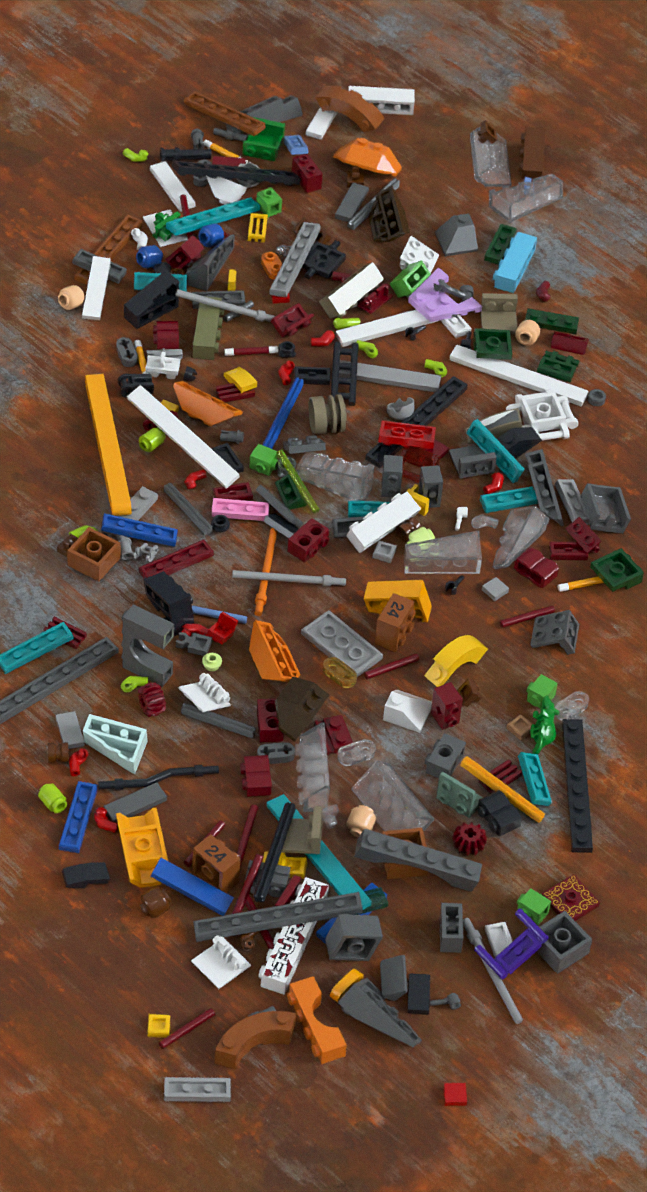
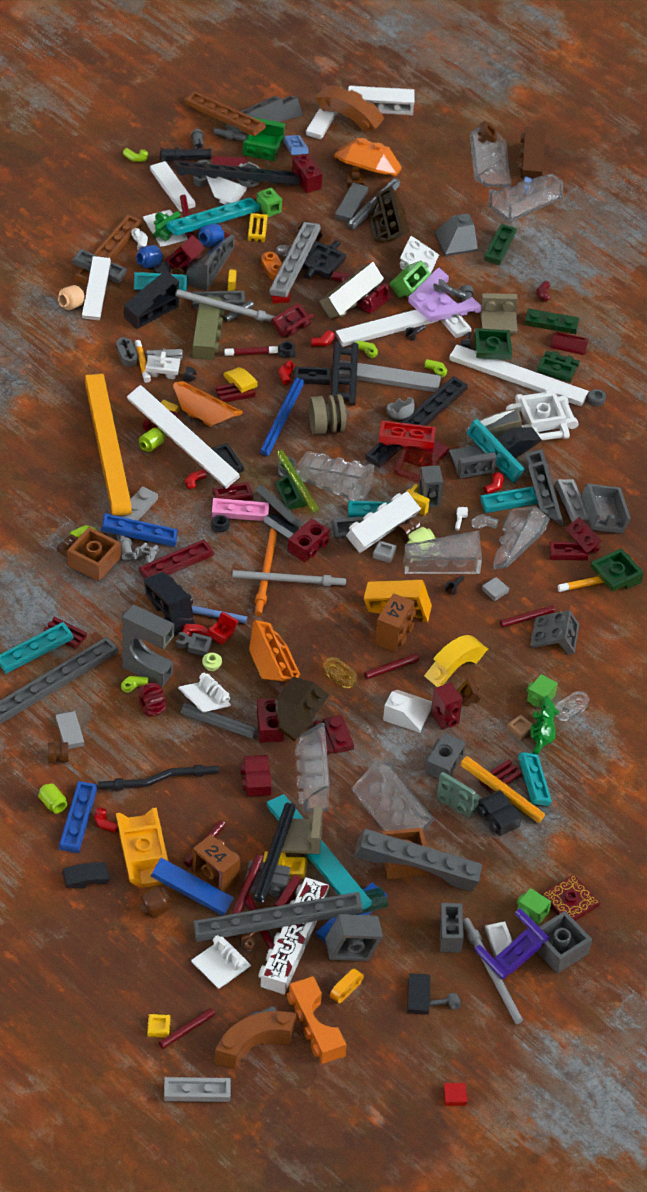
red arm [69,748,88,777] -> none
light aqua wedge [83,714,148,775] -> none
dark grey tile [104,782,167,823] -> none
black piece [118,374,154,398] -> none
dark red brick [153,321,179,349] -> none
dark grey axle [164,483,213,535] -> none
light orange bar [203,140,248,163] -> none
dark grey pin [220,430,244,444] -> none
dark red bar [237,805,258,868] -> none
bright green brick [249,444,279,476] -> none
dark grey beam [257,742,295,764] -> none
dark grey plate [283,435,326,454] -> none
light grey tile [301,610,383,679] -> none
clear tile [322,804,339,830] -> none
lime arm [333,318,360,330] -> none
clear plate [337,739,376,766] -> none
dark grey wedge [338,978,422,1047] -> none
light nougat head [346,805,376,837] -> none
dark grey slope [380,955,407,1001] -> none
dark grey brick [381,455,403,497] -> none
dark red gear [452,821,487,856] -> none
medium azure brick [493,232,537,293] -> none
dark red brick [514,547,559,588] -> none
light nougat head [515,320,540,346] -> none
black plate [562,719,593,853] -> none

